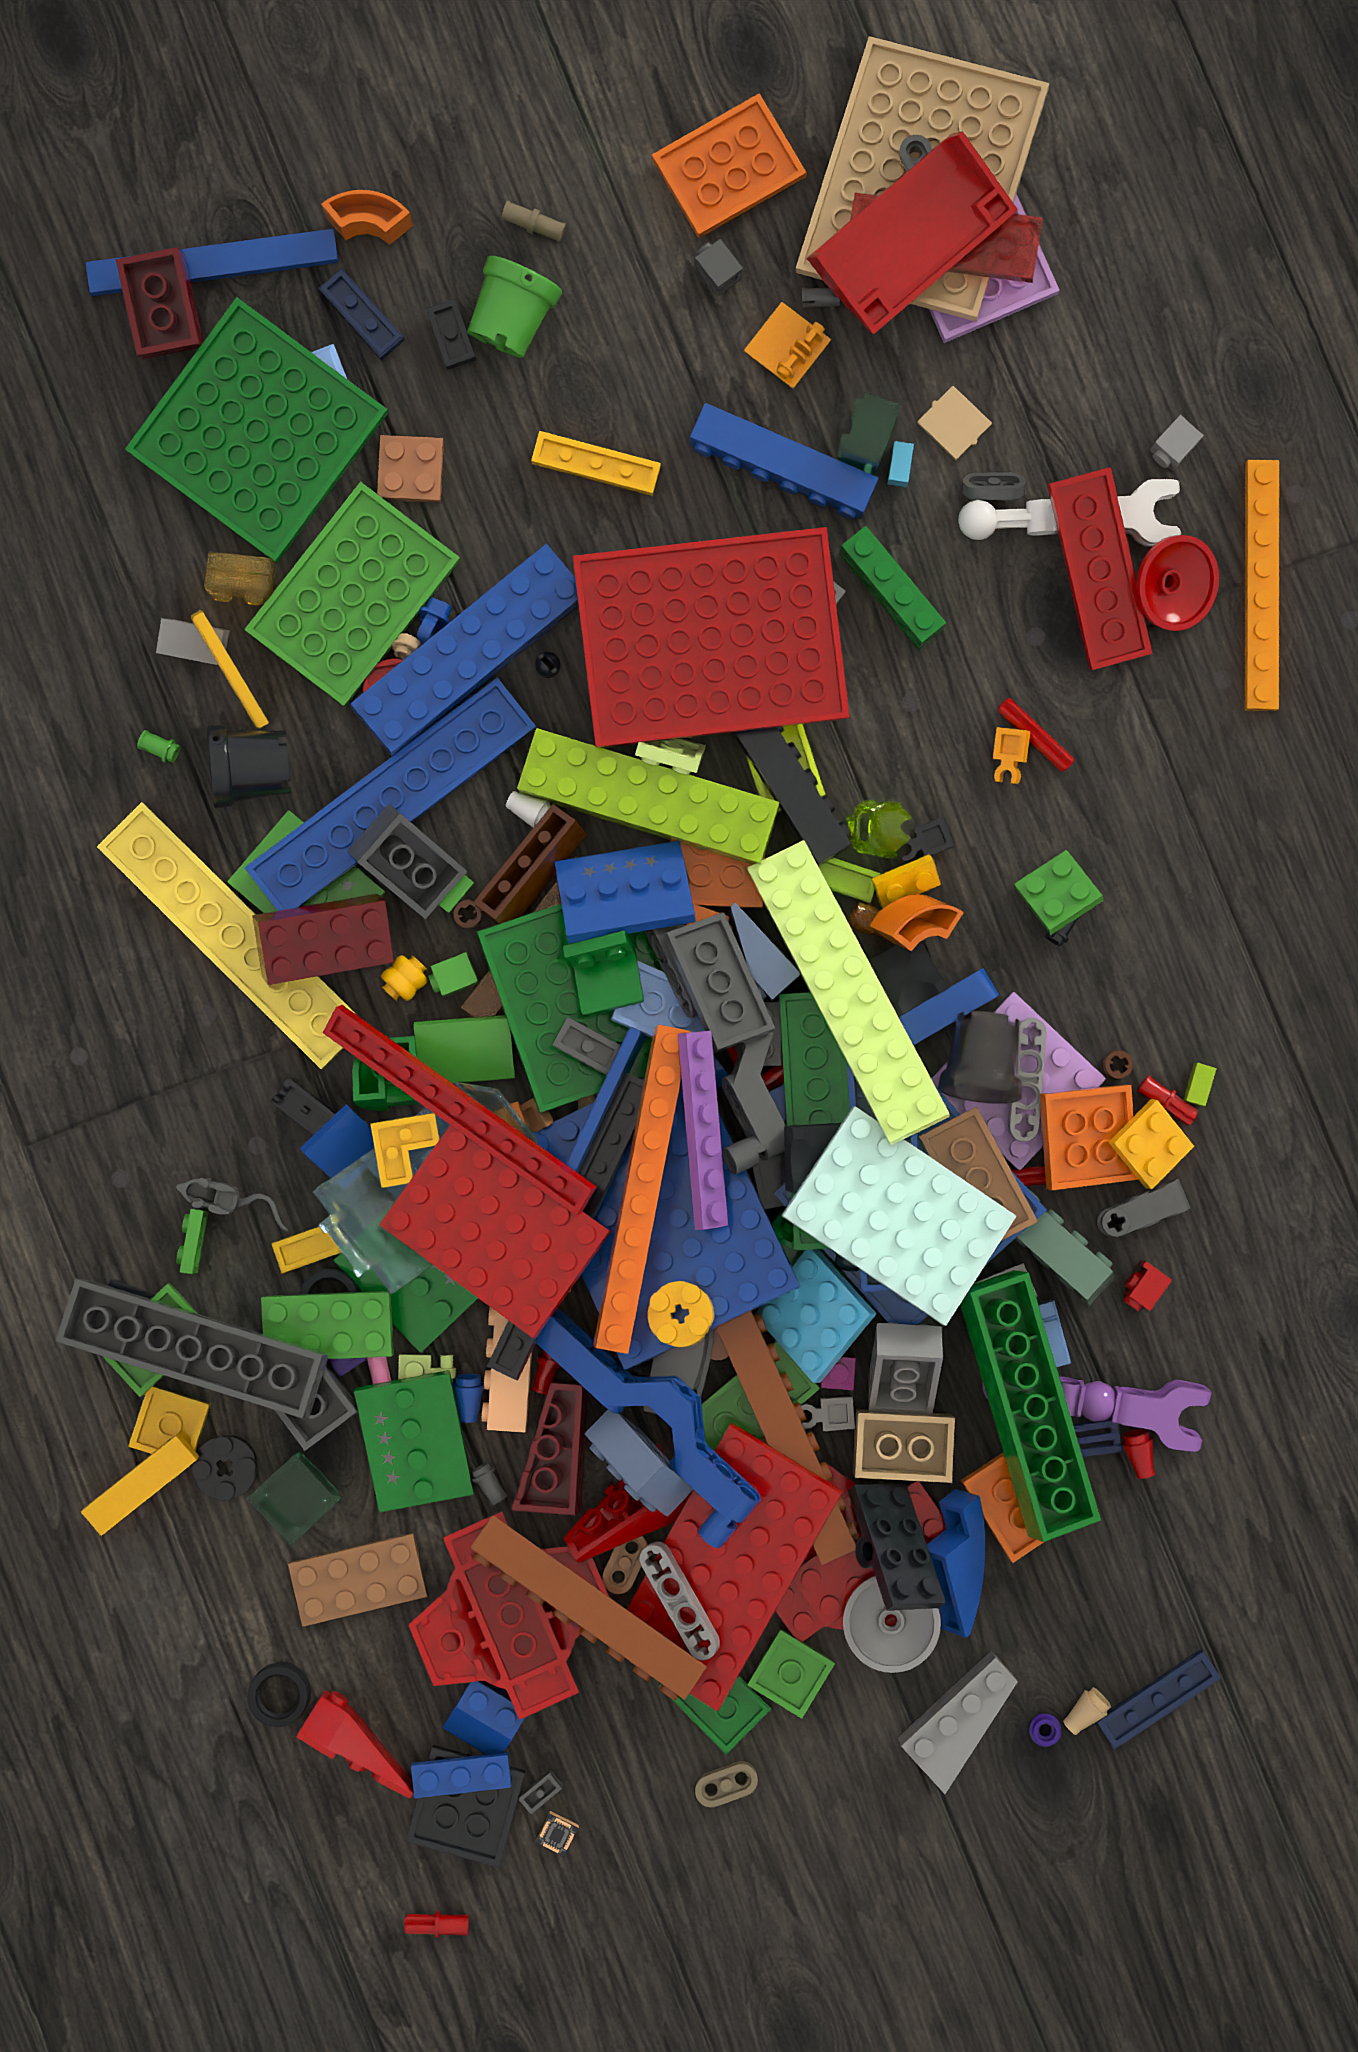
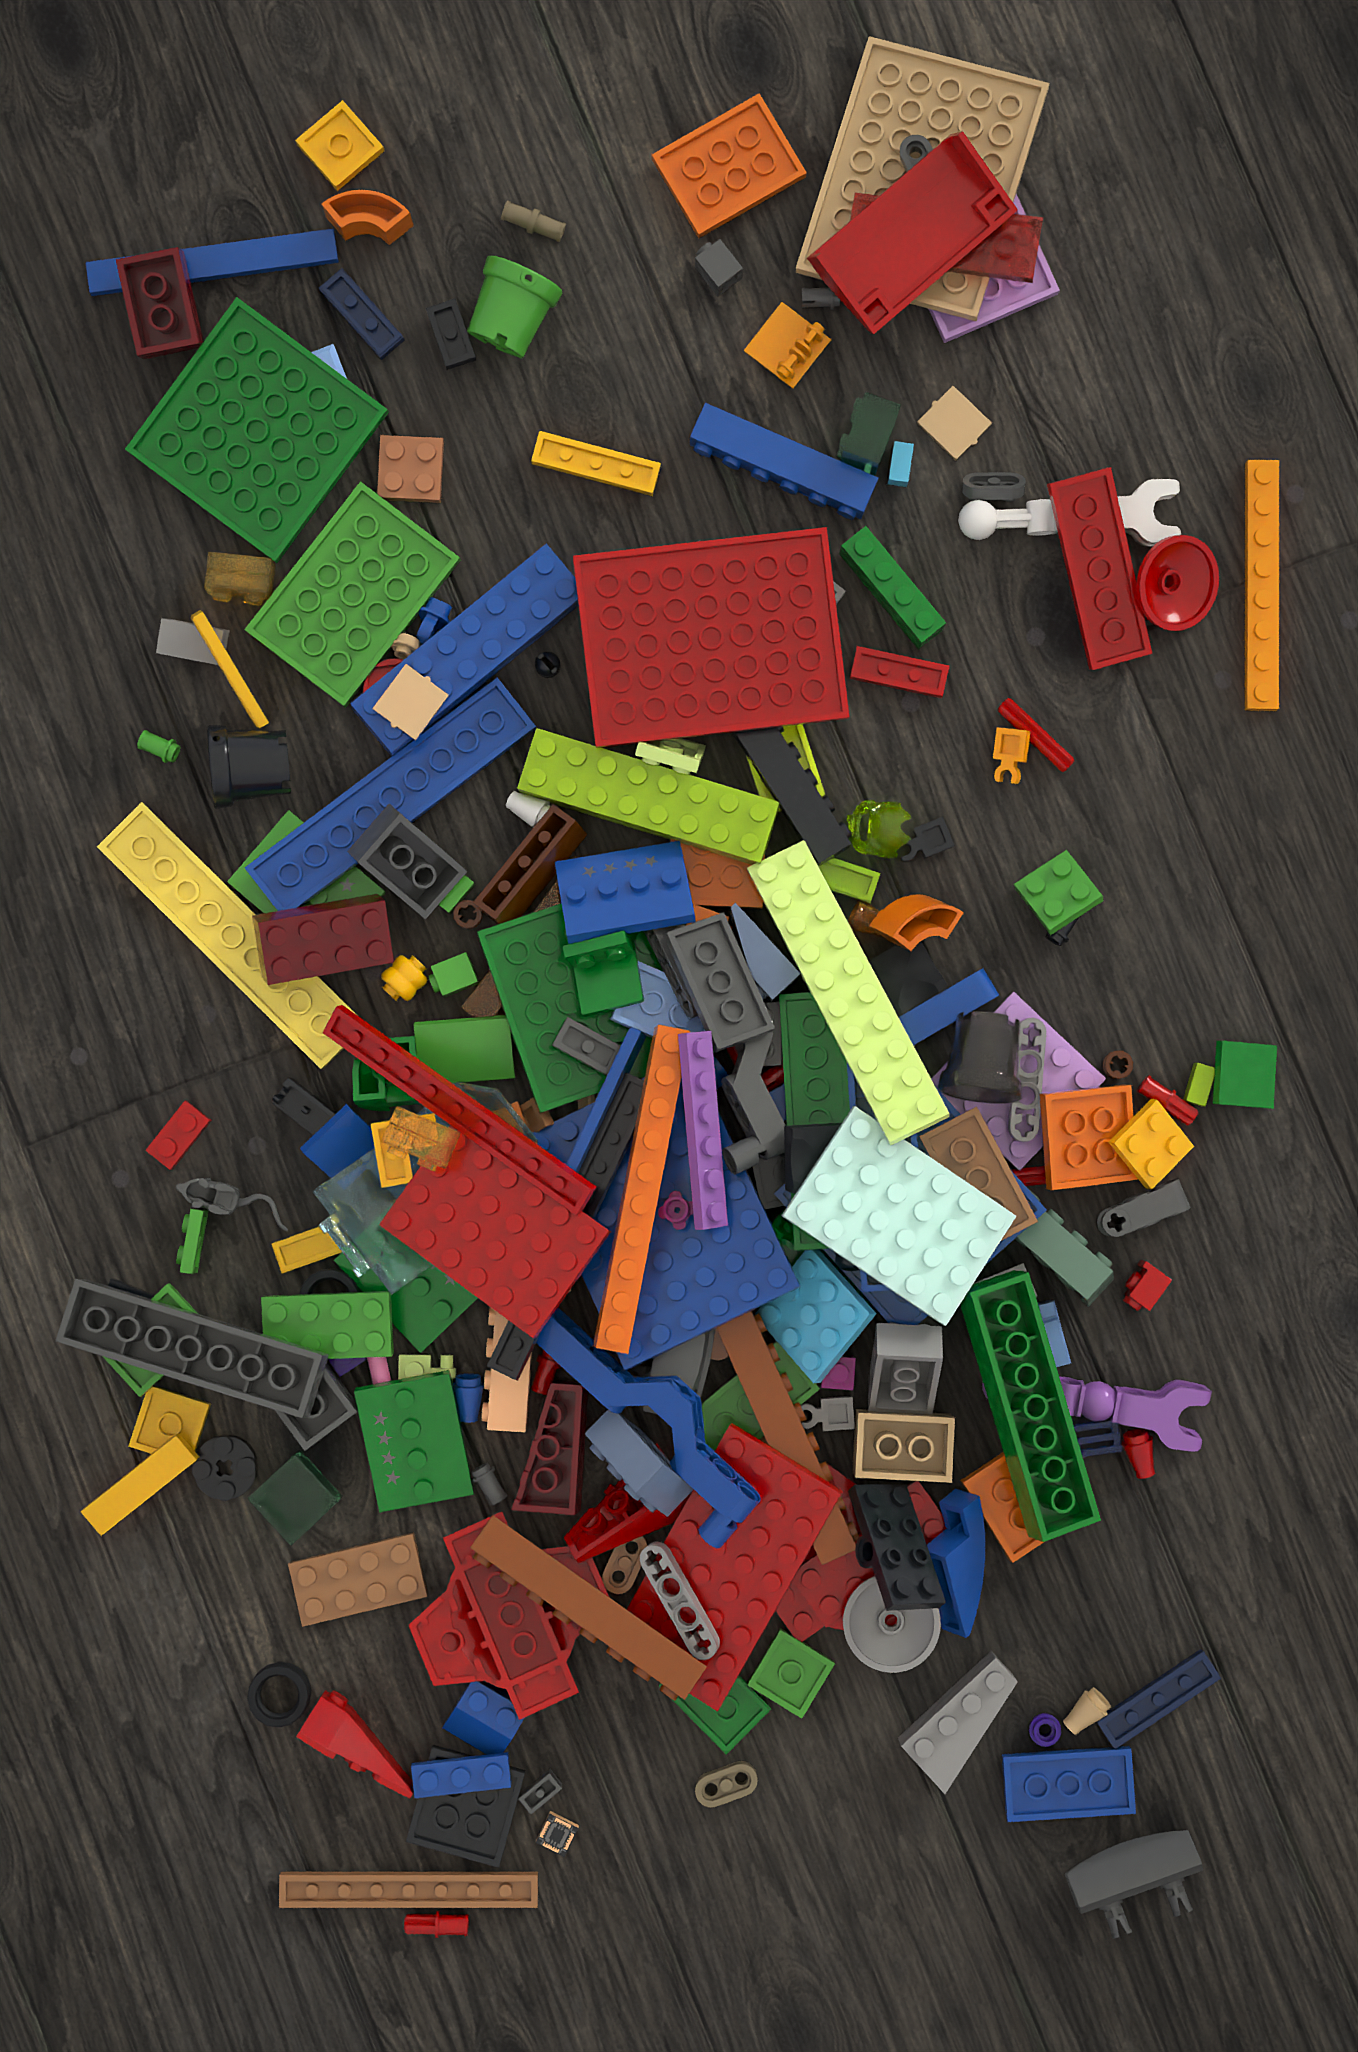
yellow plate [648,1281,714,1348] -> none
yellow plate [872,854,941,909] -> none
light grey brick [1150,415,1204,471] -> none
none -> red plate [145,1100,212,1170]
none -> medium nougat plate [279,1872,538,1908]
none -> yellow plate [295,100,384,191]
none -> tan piece [373,664,449,741]
none -> clear yellow brick [382,1106,460,1172]
none -> magenta plate [658,1191,693,1230]
none -> red plate [850,646,949,698]
none -> blue plate [1002,1746,1136,1822]
none -> dark grey piece [1065,1830,1203,1939]
none -> green tile [1213,1041,1277,1109]

